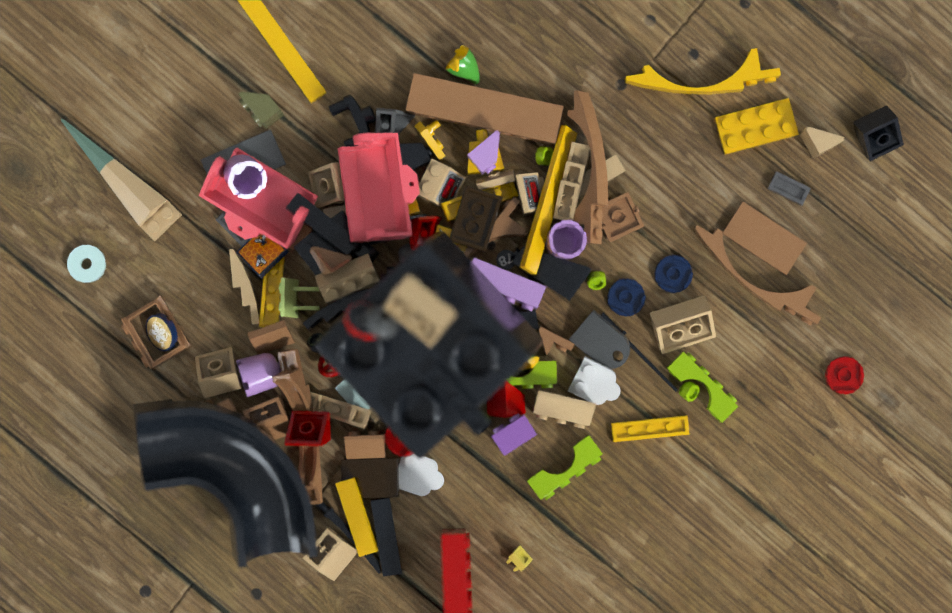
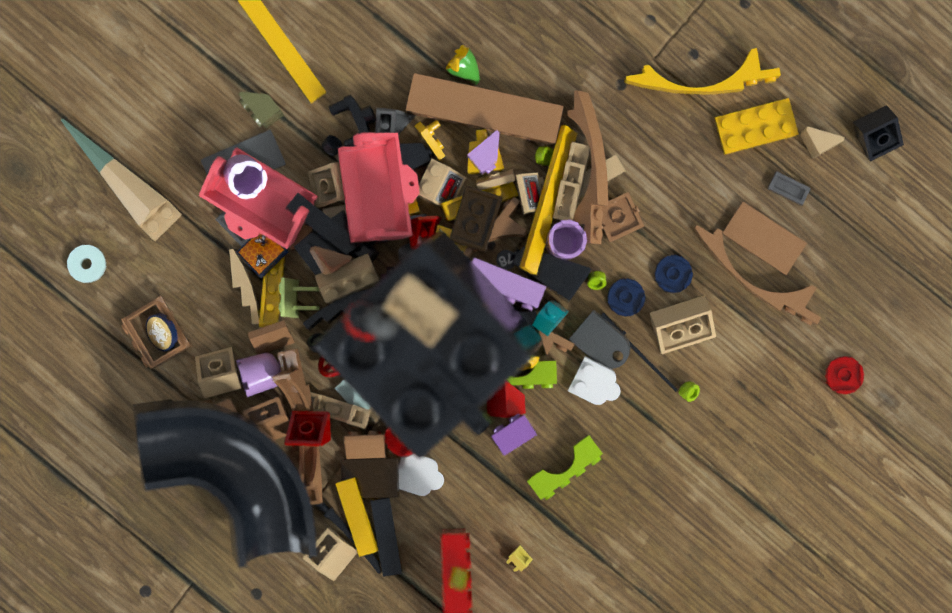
tan slope [533,391,596,429] -> none
yellow tile [611,415,689,442] -> none
lime arch [666,352,738,423] -> none
none -> black tile [322,135,342,156]
none -> clear neon green slope [449,567,468,591]
none -> teal slope [533,300,569,336]

